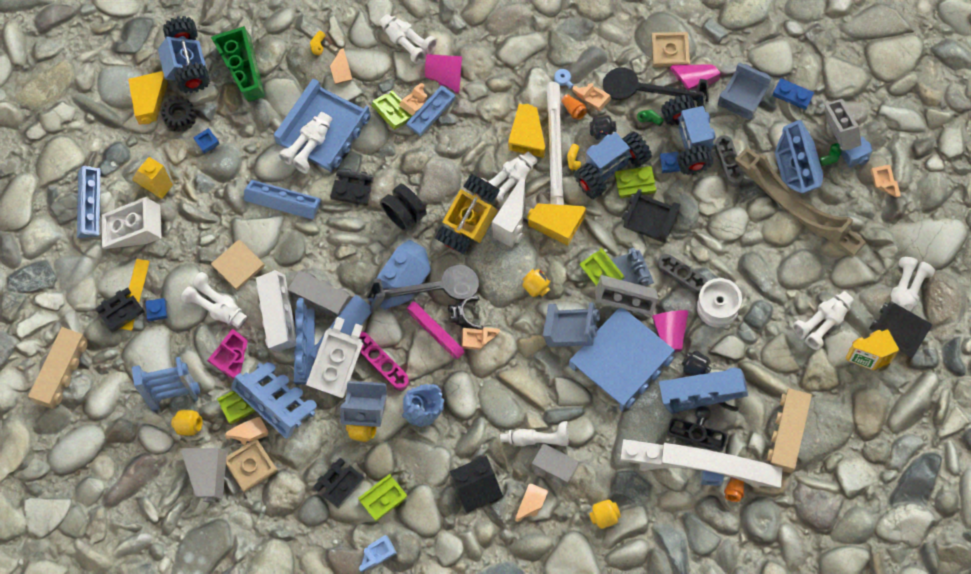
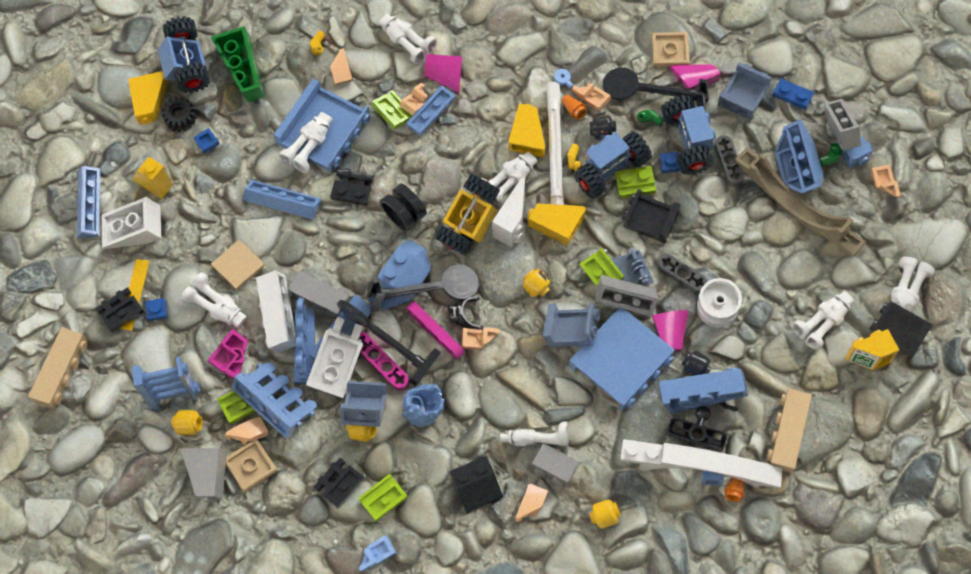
none -> black piece [337,300,441,386]

